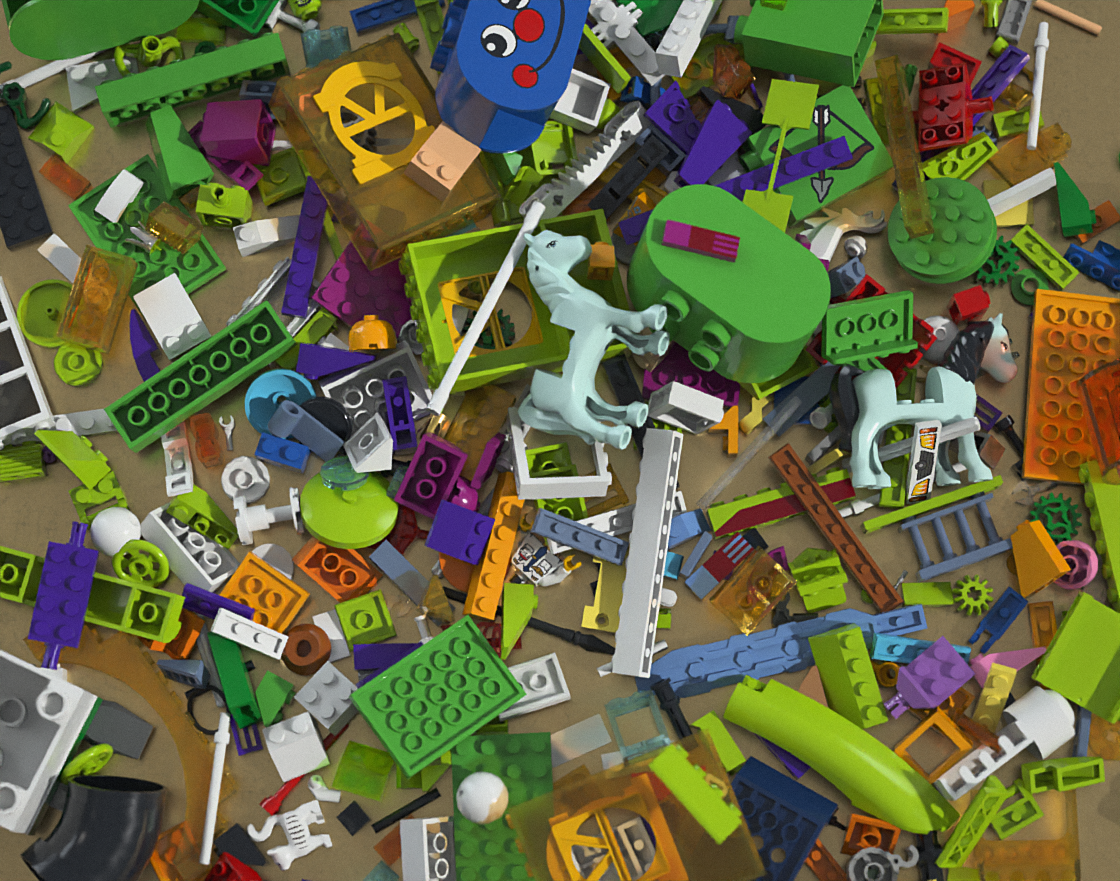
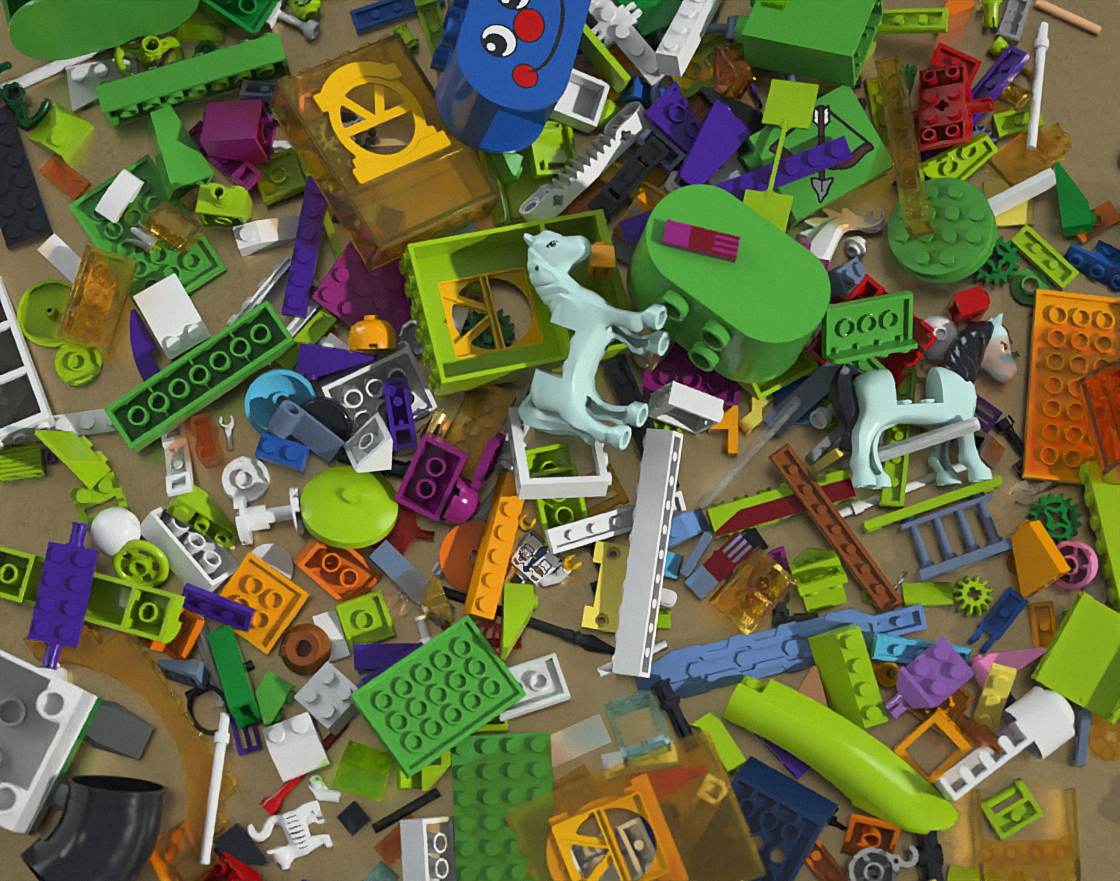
lime plate [60,743,113,785] -> none
white plate [210,608,288,660] -> none
clear light blue slope [300,25,354,75] -> none
clear light blue tile [320,456,369,491] -> none
clear light blue tile [386,464,408,499] -> none
light nougat slope [404,121,482,202] -> none
dark purple slope [424,499,495,566] -> none
white piece [426,202,546,416] -> none
white piece [457,772,508,824] -> none
lime piece [502,166,543,207] -> none
sand blue tile [530,508,629,566] -> none
lime slope [648,743,742,845] -> none
tile [905,420,942,504] -> none
lime fence [935,776,1009,868] -> none
lime slope [1021,757,1105,794] -> none

